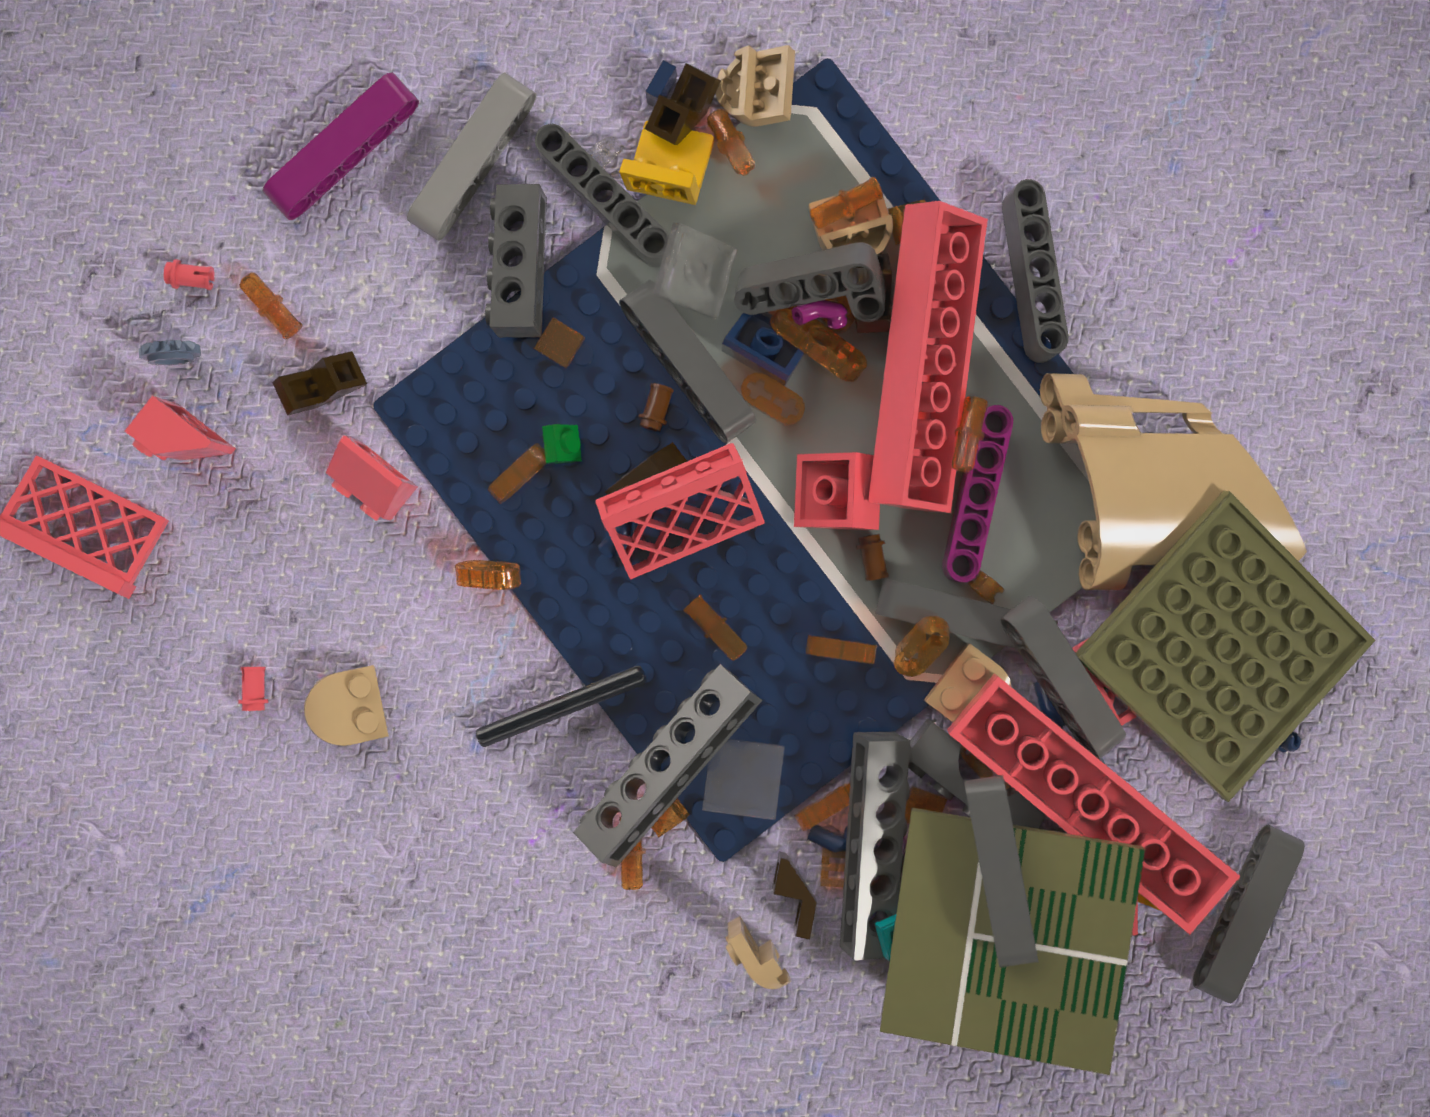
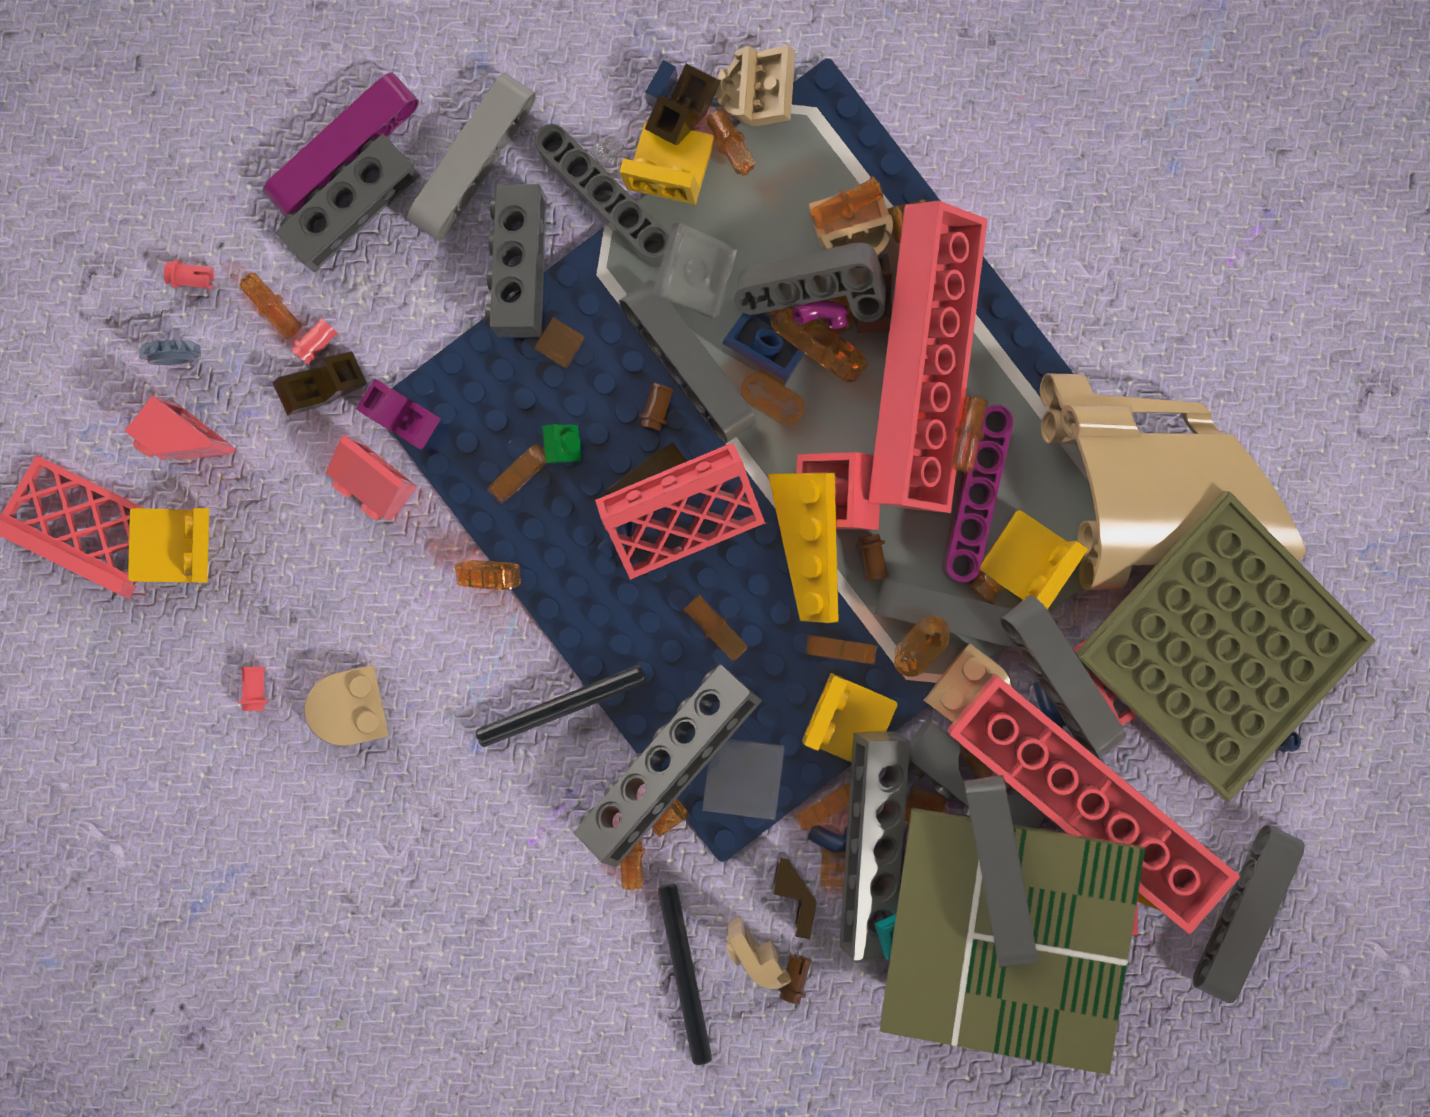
dark grey beam [1002,179,1069,363] -> none
none -> yellow bracket [128,508,209,583]
none -> dark grey brick [275,134,420,272]
none -> coral pin [292,317,338,365]
none -> magenta slope [356,379,441,450]
none -> black axle [658,884,712,1065]
none -> yellow wing [768,473,839,623]
none -> reddish brown pin [778,953,812,1004]
none -> yellow bracket [802,673,898,762]
none -> yellow bracket [980,510,1088,609]

